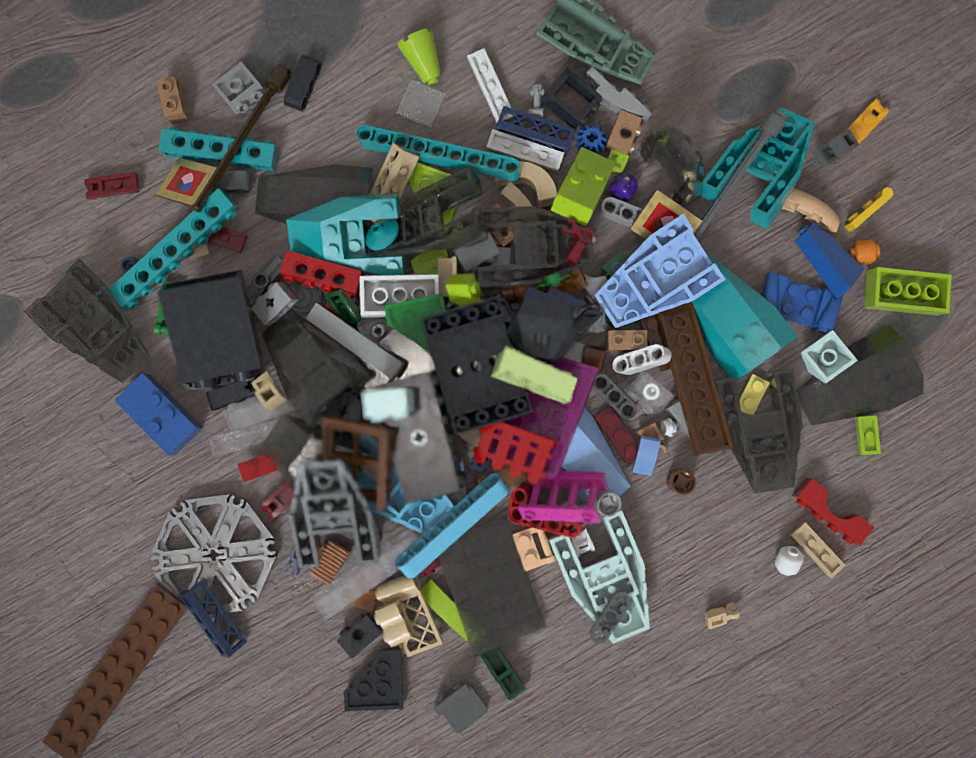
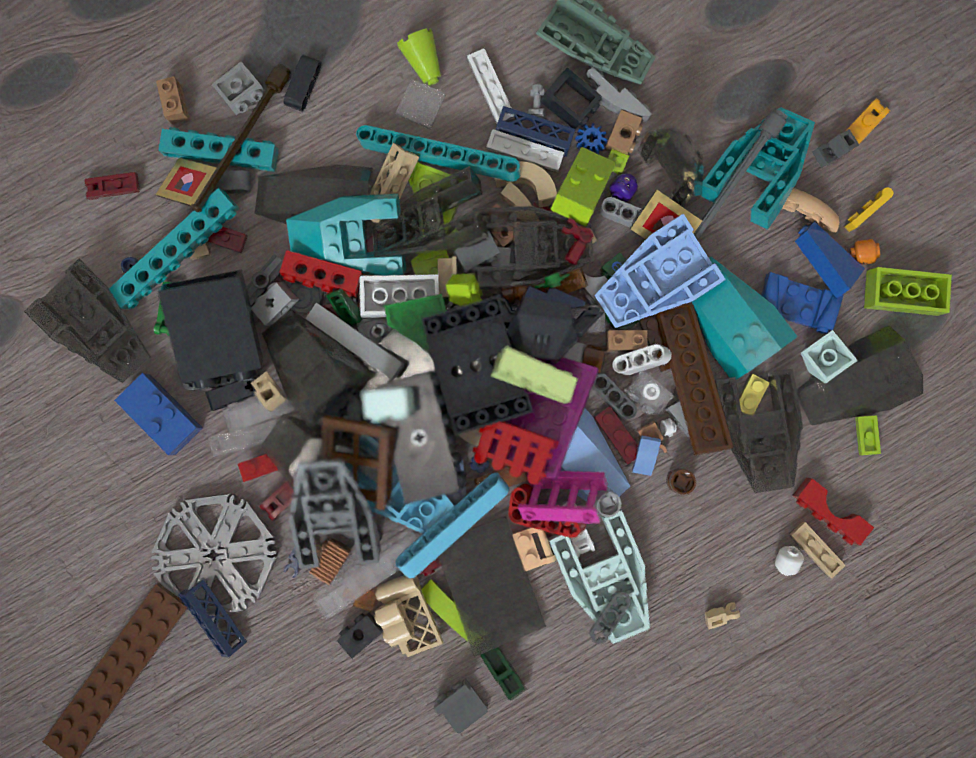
black plate [344,648,404,712] -> none
teal dish [365,218,399,251] -> none

